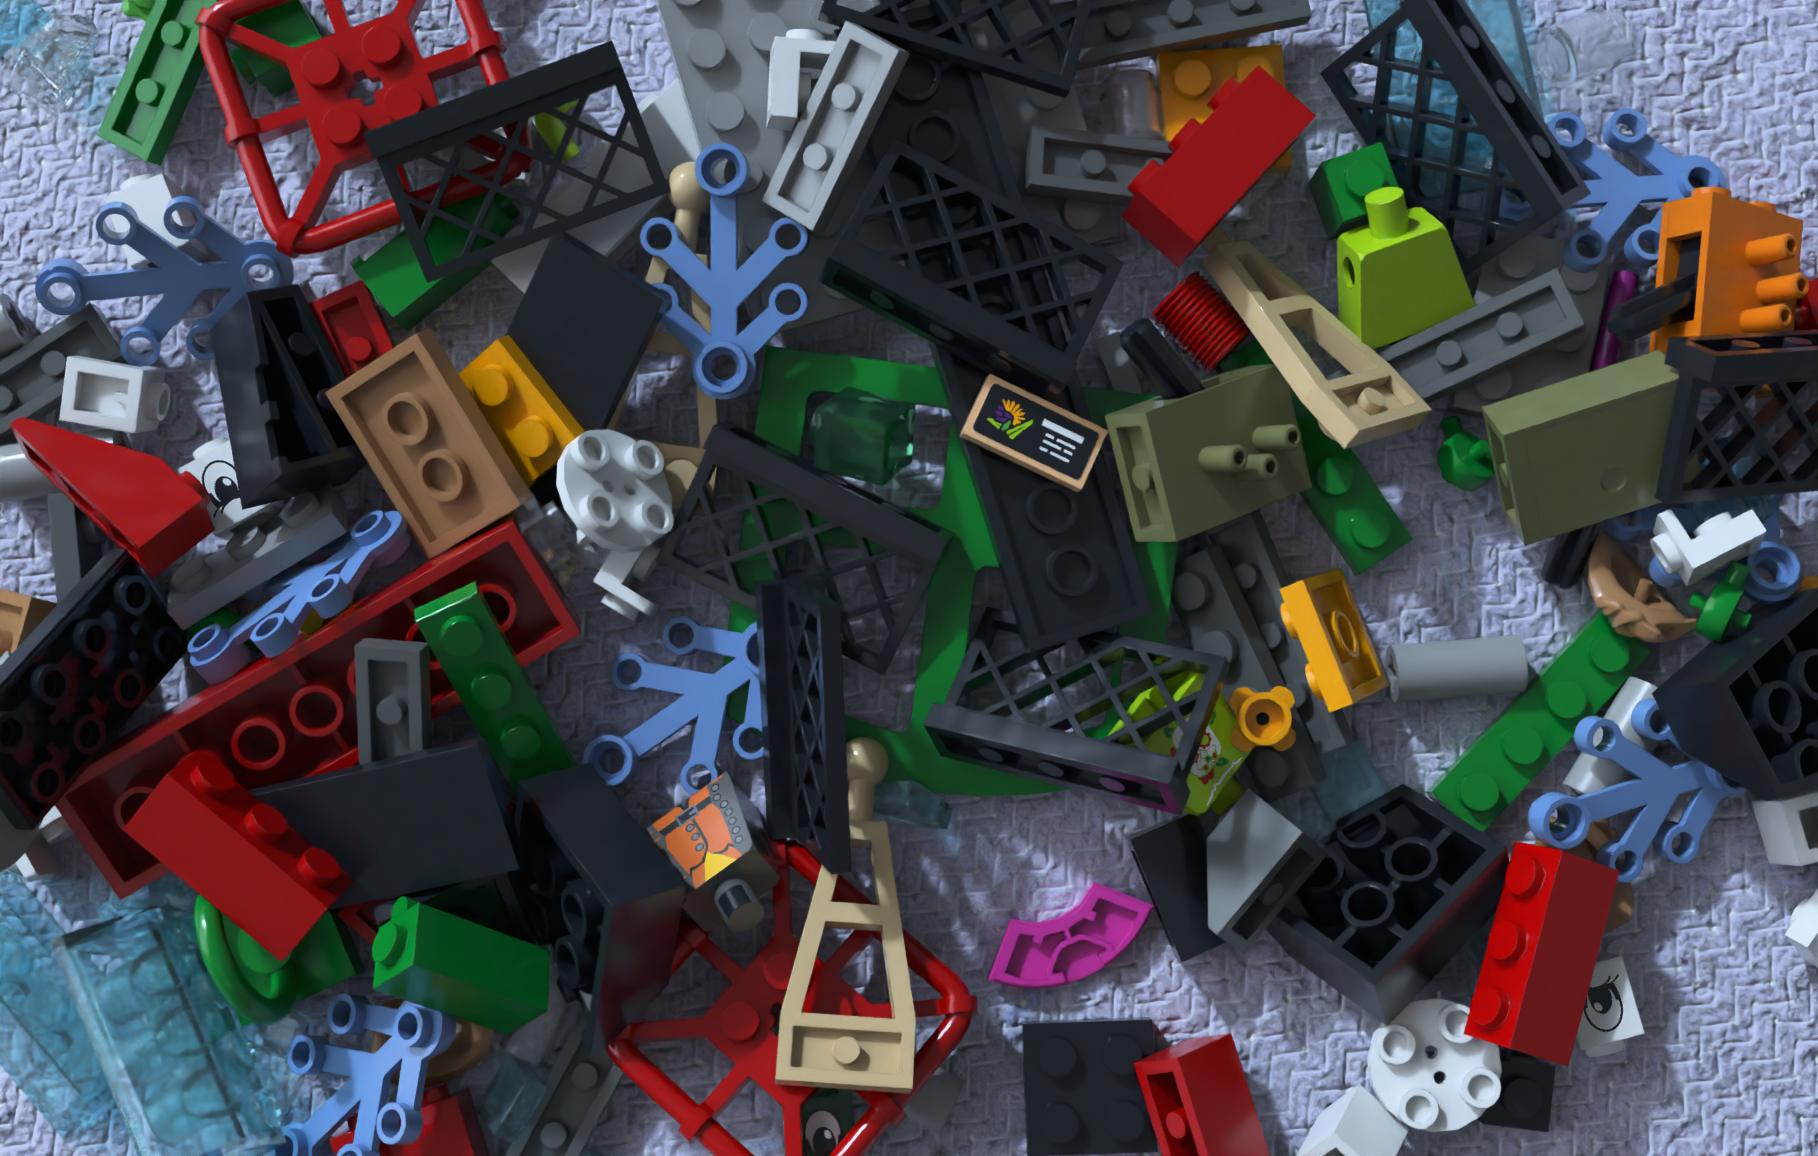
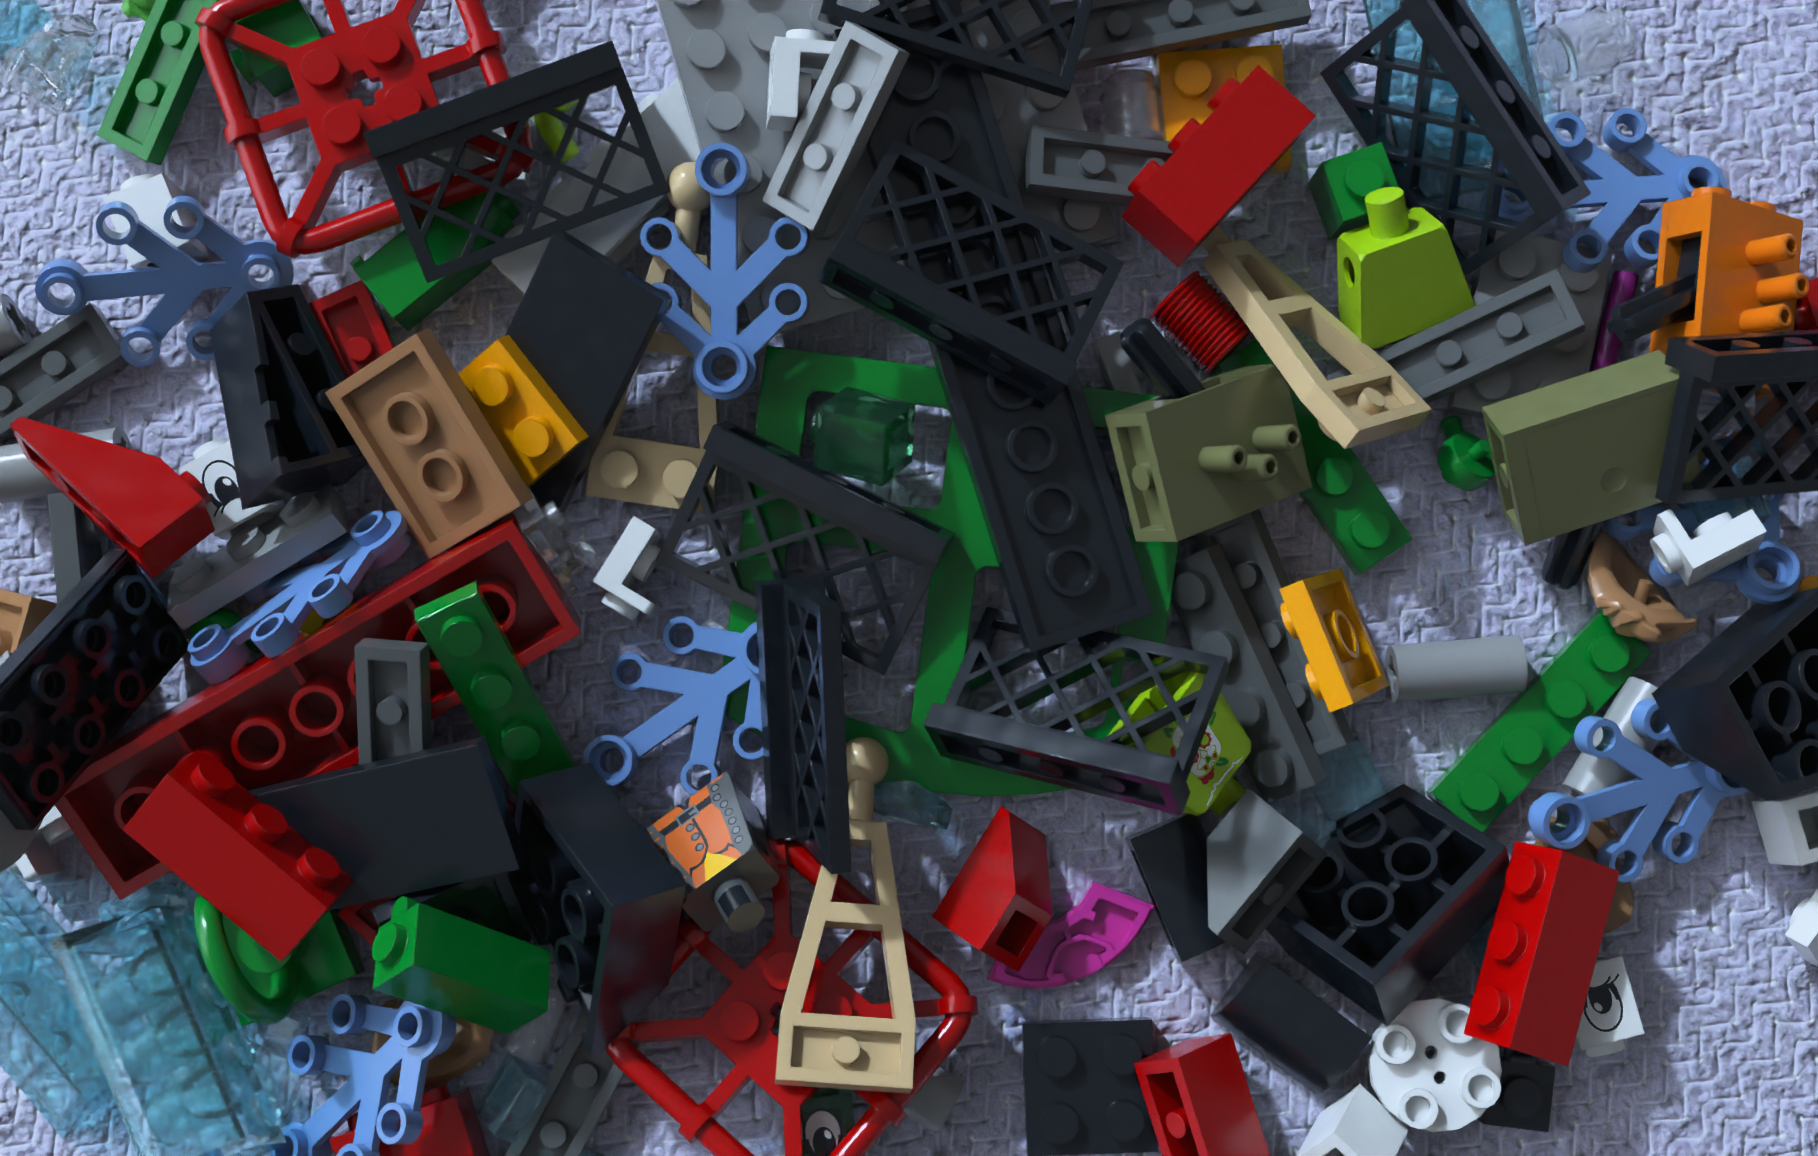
white bracket [59,356,170,434] -> none
white plate [556,429,674,553] -> none
tile [959,374,1108,492] -> none
light orange plate [1229,686,1296,752] -> none
green piece [1688,560,1752,641] -> none
none -> red slope [932,806,1053,972]
none -> black brick [1210,953,1372,1094]

